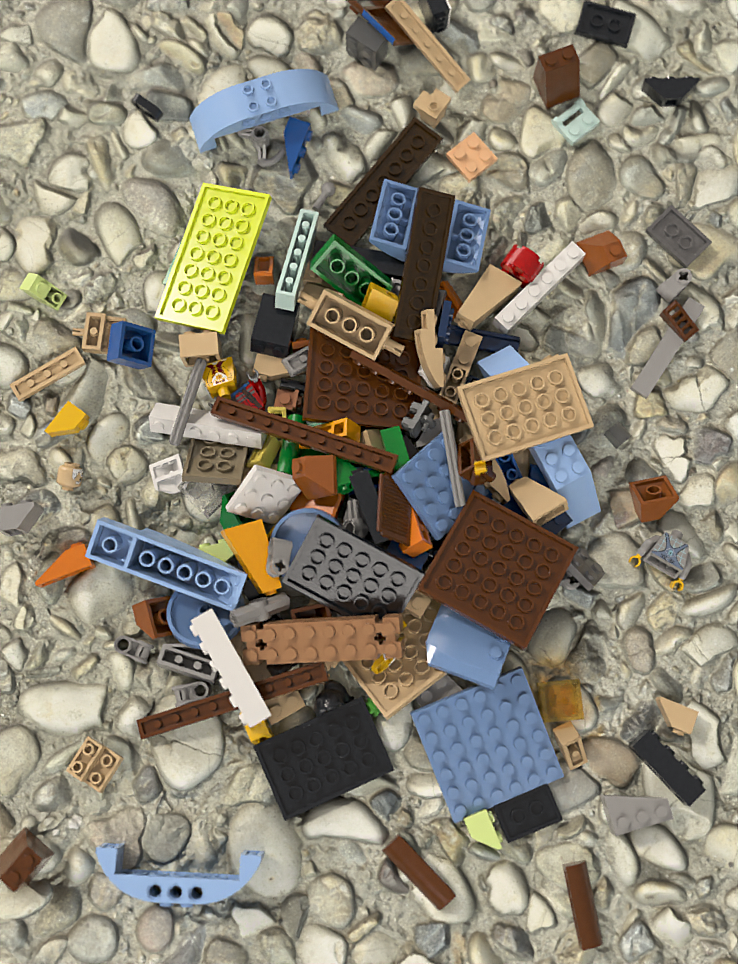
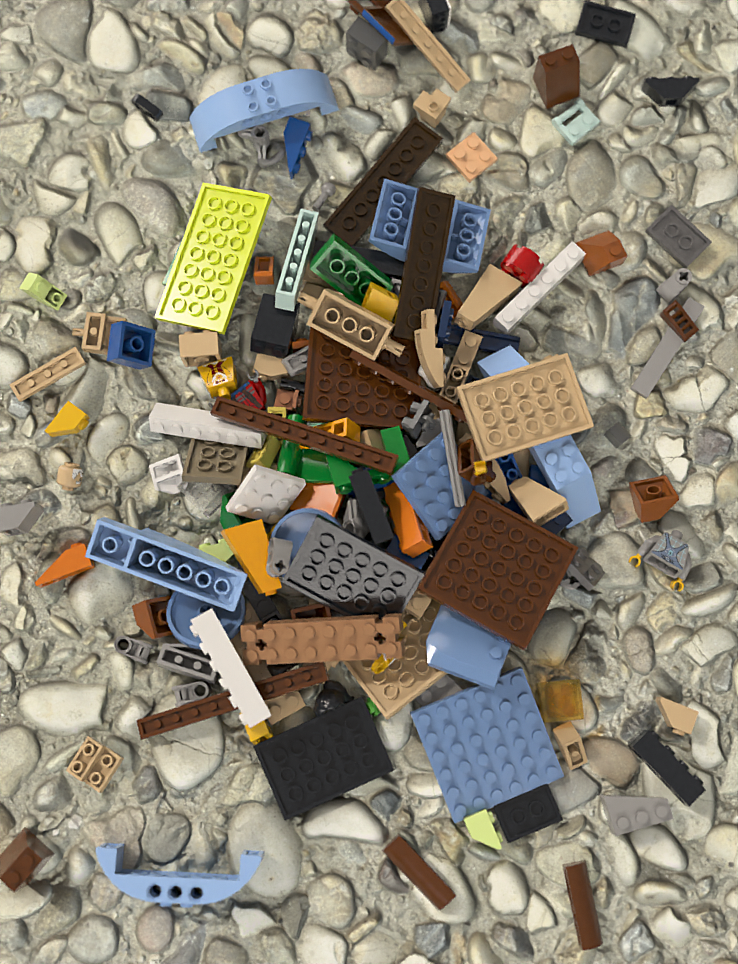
light grey axle [169,358,207,446] -> none
light grey piece [229,592,290,628] -> none
dark orange slope [292,455,337,500] -> none
reddish brown window [376,472,411,546] -> none

